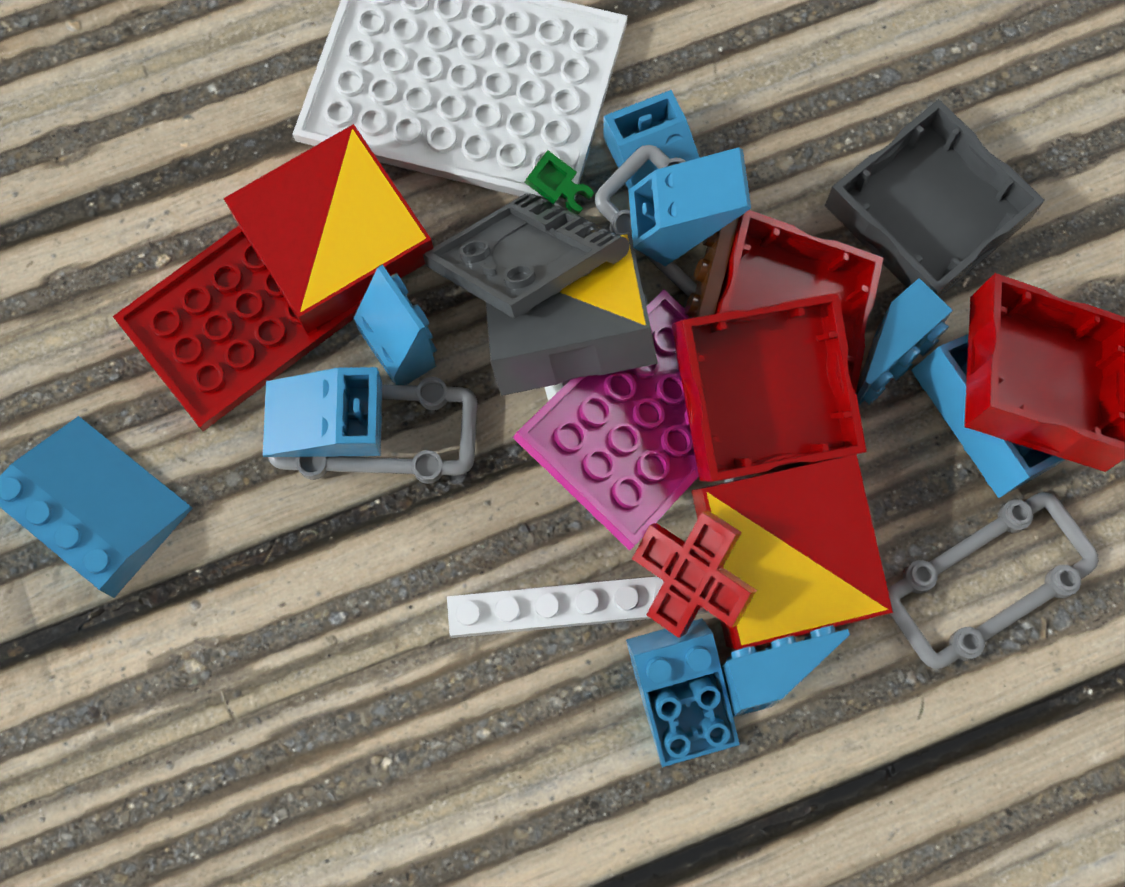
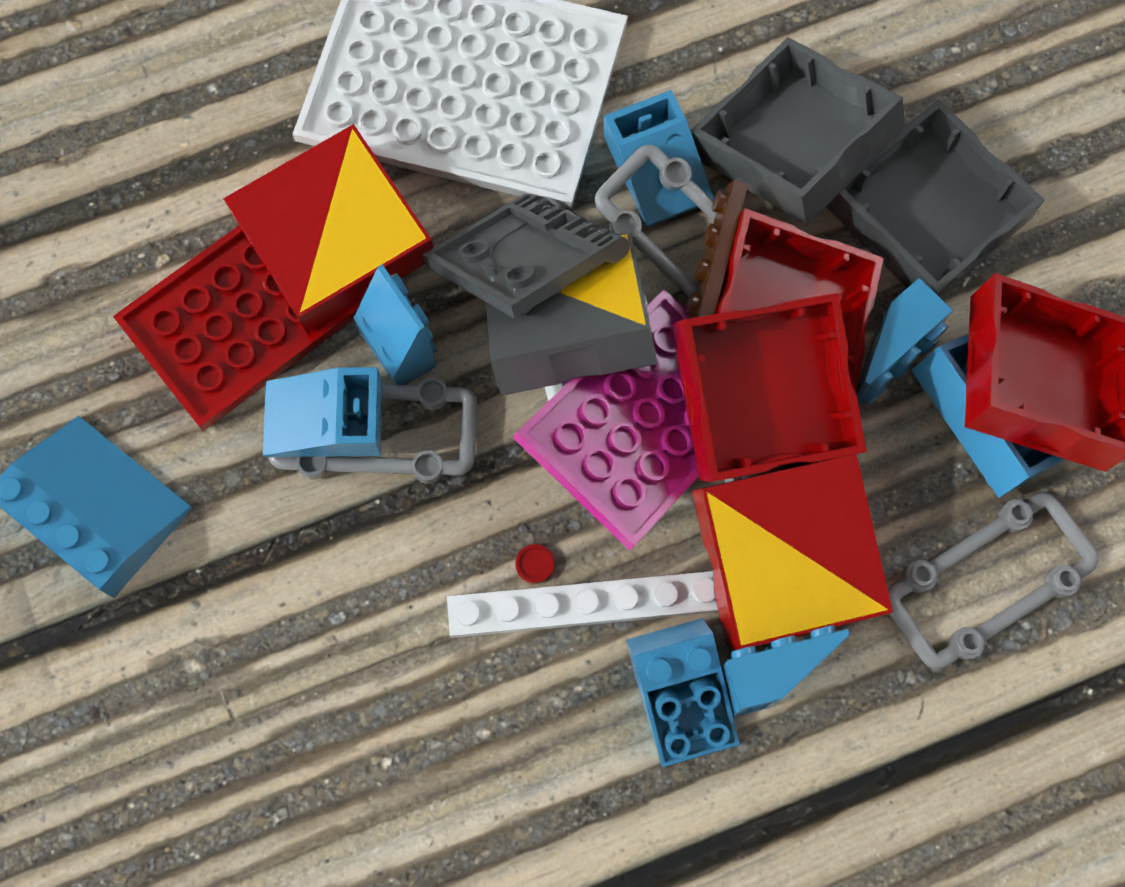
green plate [524,150,594,215] -> none
dark azure slope [628,147,751,266] -> none
red plate [632,510,757,638] -> none
none -> red piece [515,544,555,584]
none -> dark grey tile [690,37,905,226]

